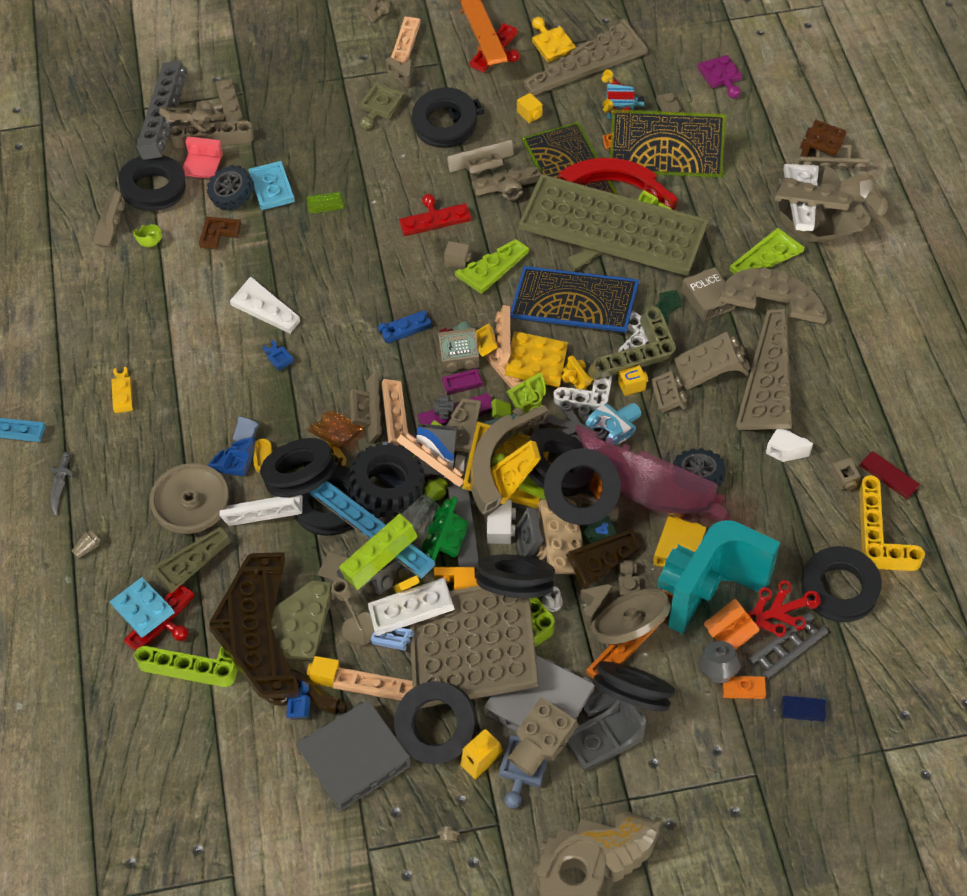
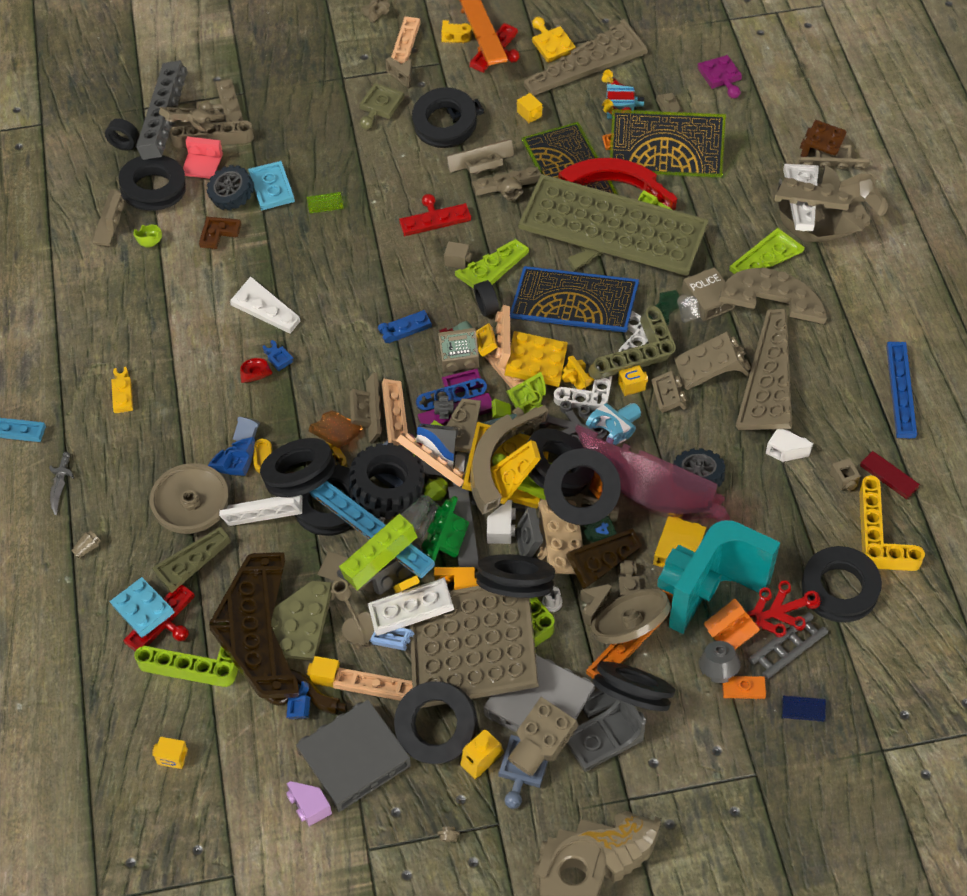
none -> black tyre [105,119,139,151]
none -> yellow brick [152,737,188,769]
none -> red piece [240,358,273,383]
none -> lavender slope [286,781,332,826]
none -> blue beam [416,378,487,411]
none -> yellow leg [442,20,472,43]
none -> black tyre [474,280,499,317]
none -> clear plate [677,294,701,323]
none -> blue plate [886,342,917,438]

